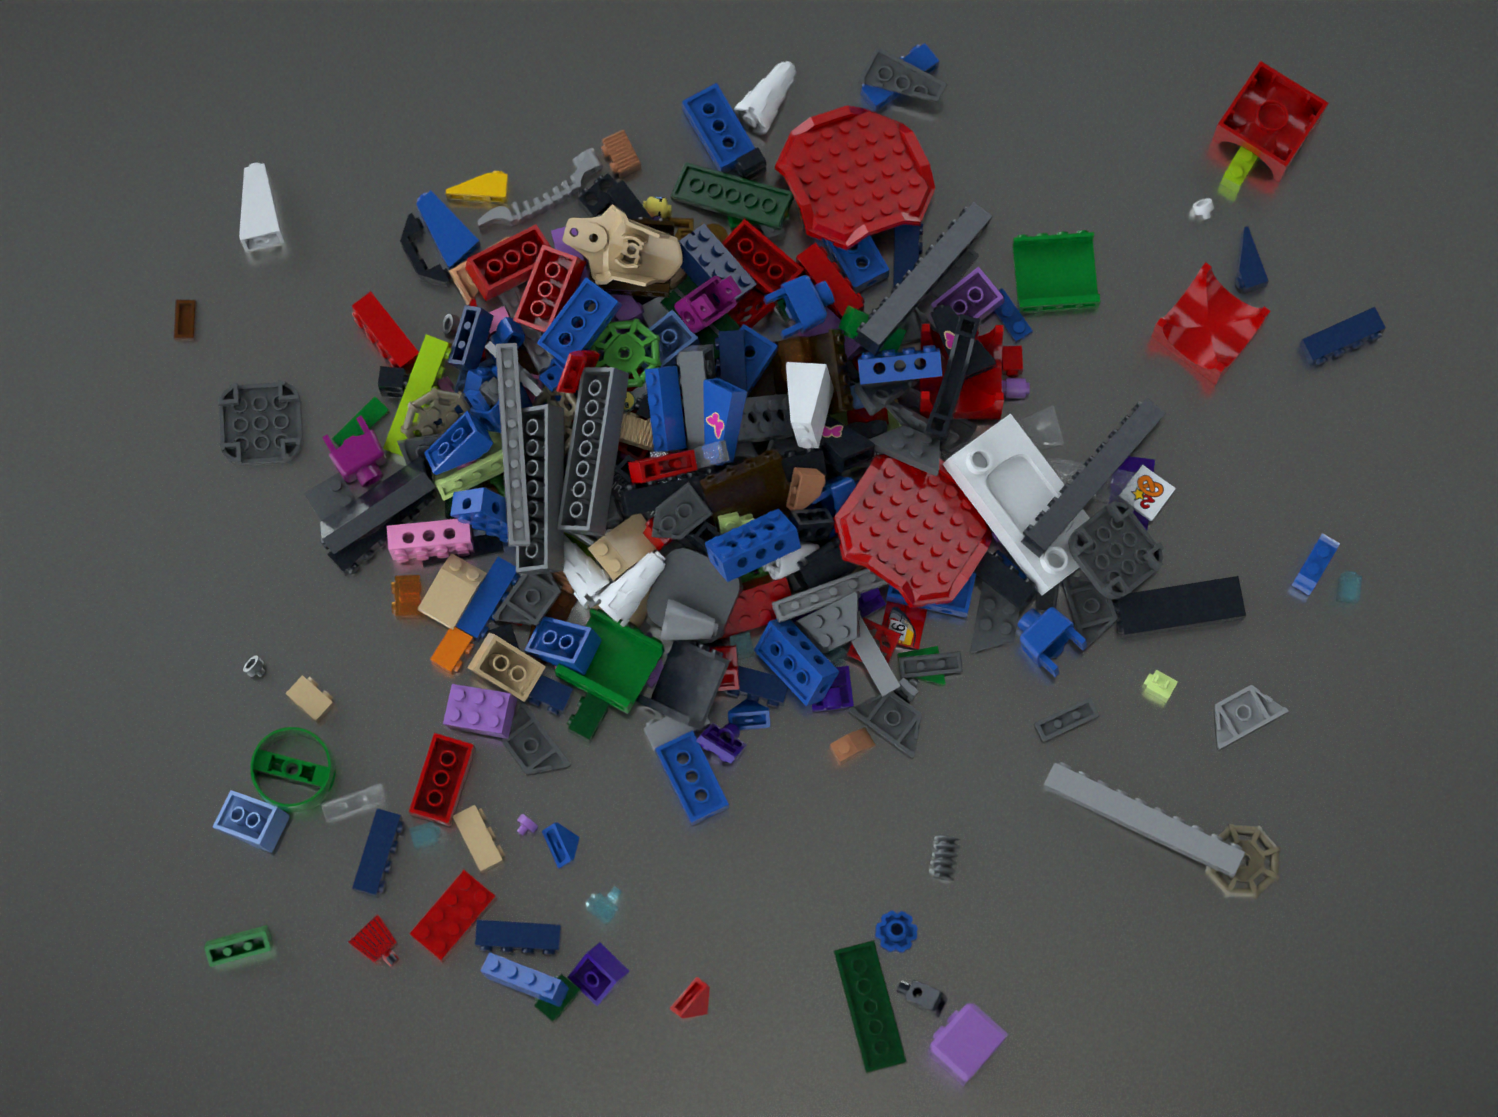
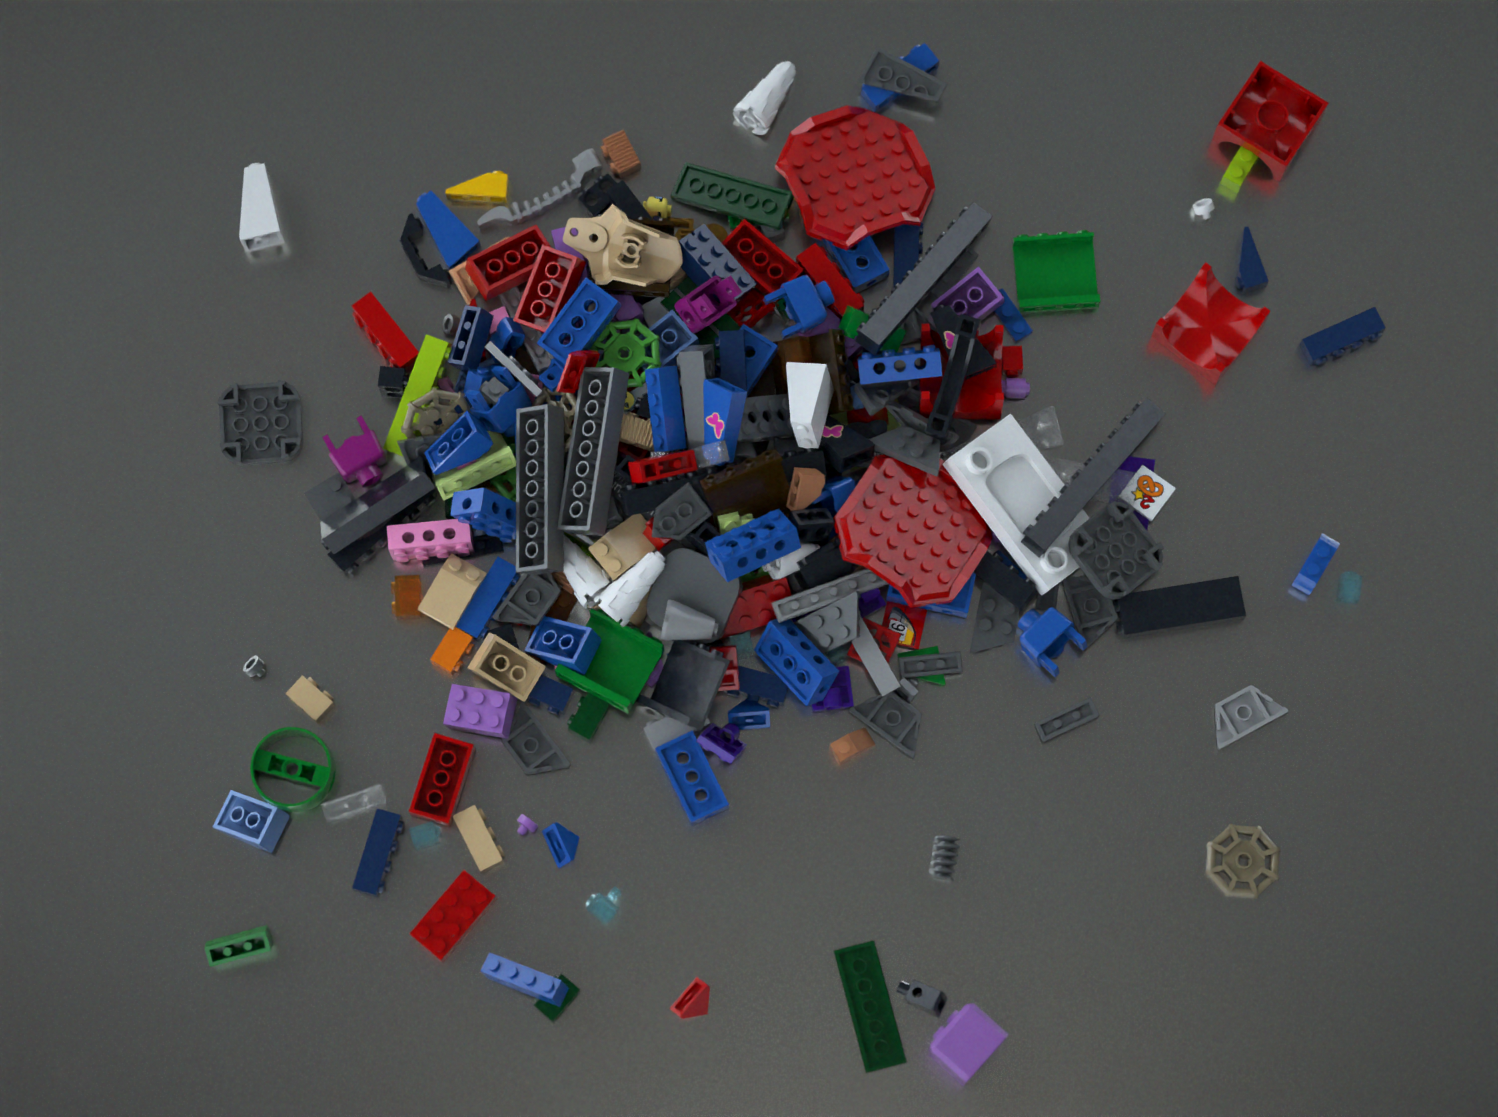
reddish brown tile [174,300,197,341] -> none
green tile [332,396,390,447] -> none
red torso [348,914,400,967] -> none
dark blue brick [475,920,562,955] -> none
light grey plate [495,343,530,547] -> none
dark purple slope [567,942,630,1006] -> none
blue brick [682,83,755,173] -> none
black brick [734,147,767,180] -> none
blue plant [875,911,918,953] -> none
light grey brick [1044,762,1245,878] -> none
yellowish green brick [1144,670,1178,703] -> none

